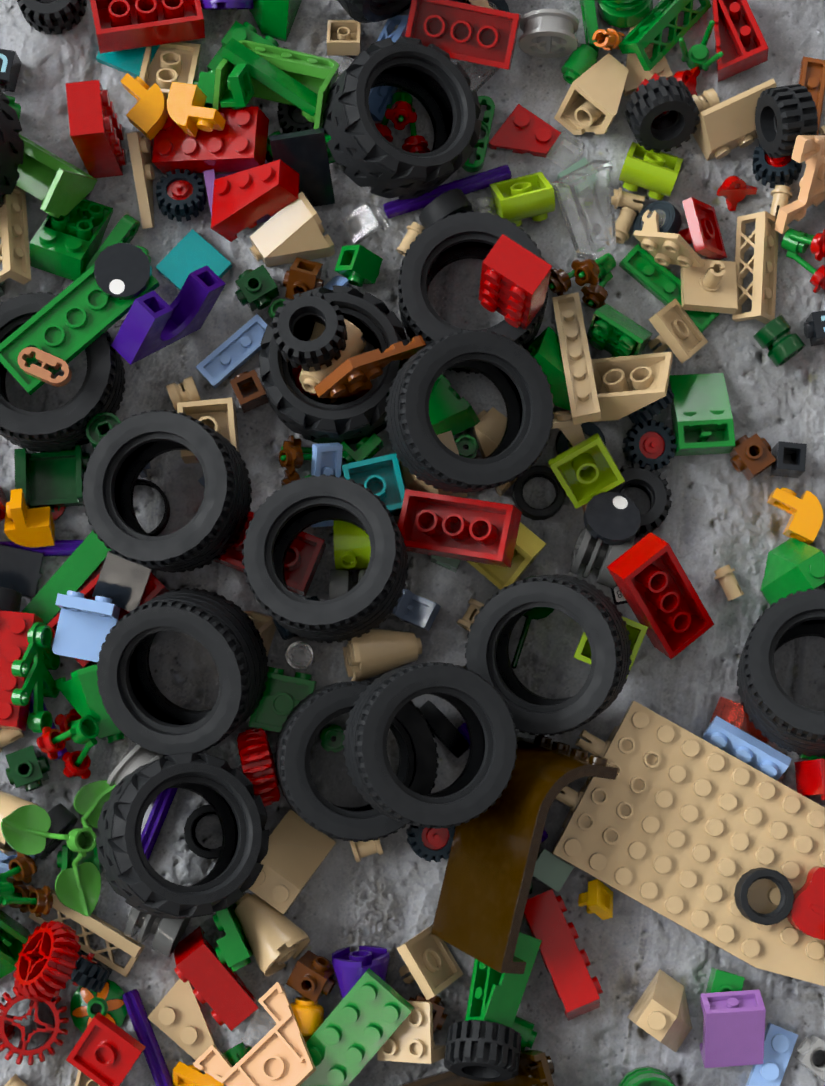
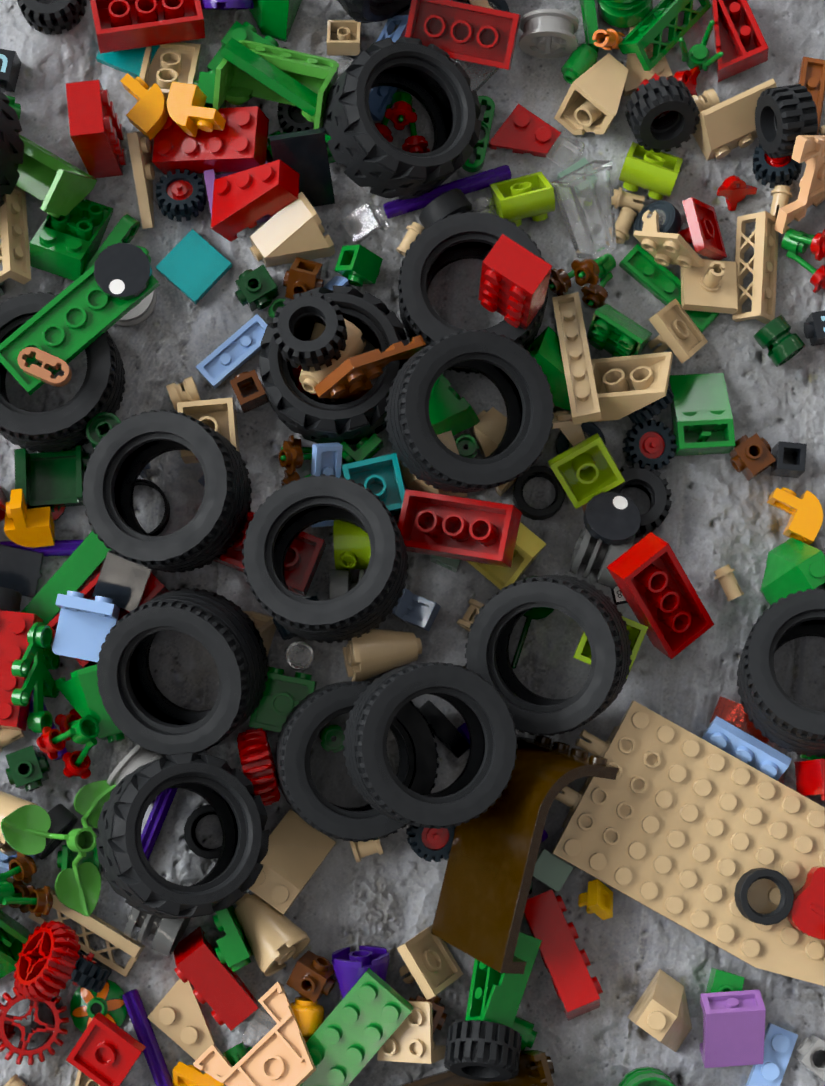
dark purple arch [111,265,226,365] -> none
green bracket [220,63,254,109] -> none

